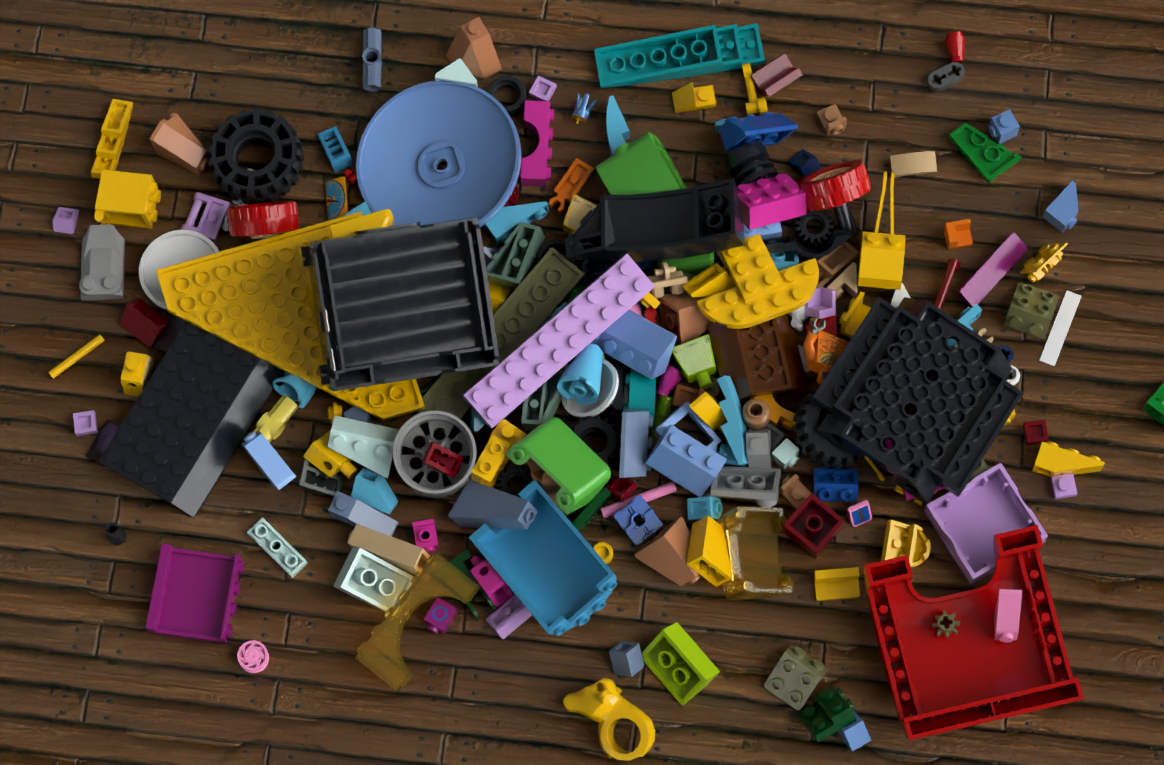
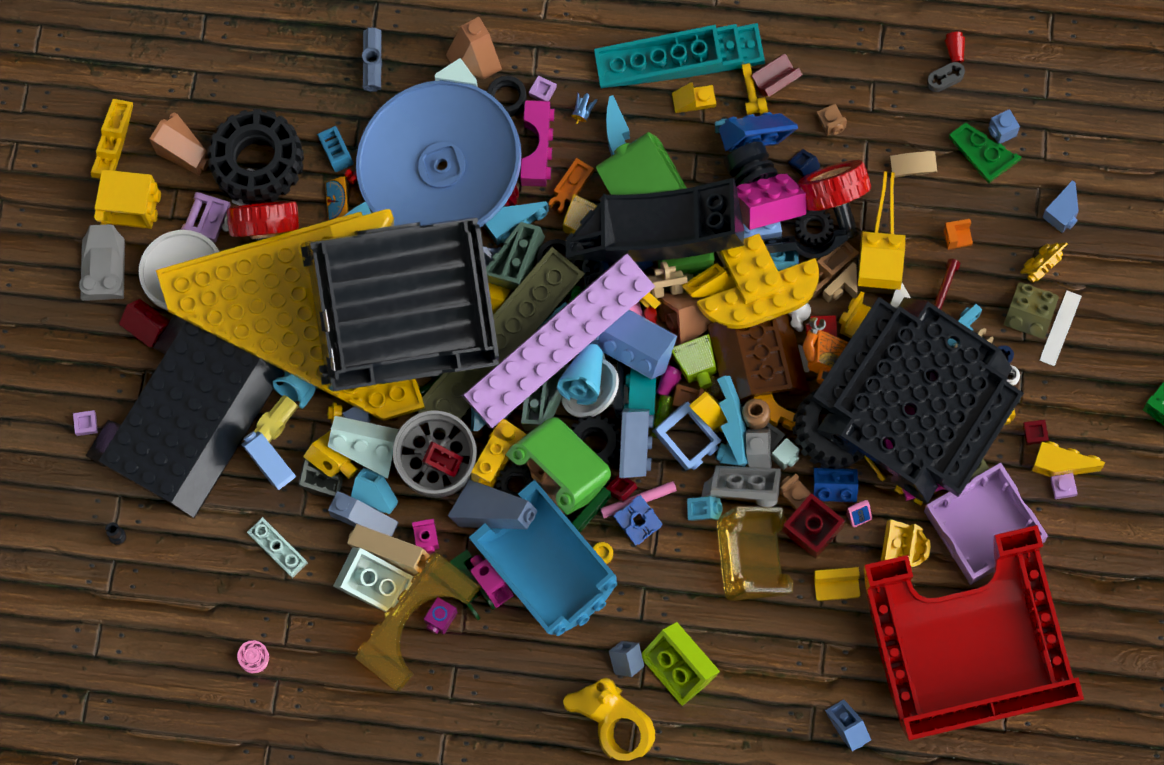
yellow bar [48,334,105,379] -> none
lavender slope [53,207,79,234] -> none
yellow torso [121,352,155,397] -> none
magenta panel [146,543,244,643] -> none
lavender slope [485,594,532,639] -> none
nougat slope [634,517,701,586] -> none
medium blue slope [645,425,727,497] -> none
yellow slope [686,516,733,587] -> none
olive bracket [764,645,828,710] -> none
dark green plate [797,685,856,742] -> none
lavender panel [805,287,836,319] -> none
olive gear [932,610,960,639] -> none
slope [958,232,1028,308] -> none
bright pink slope [994,589,1022,642] -> none

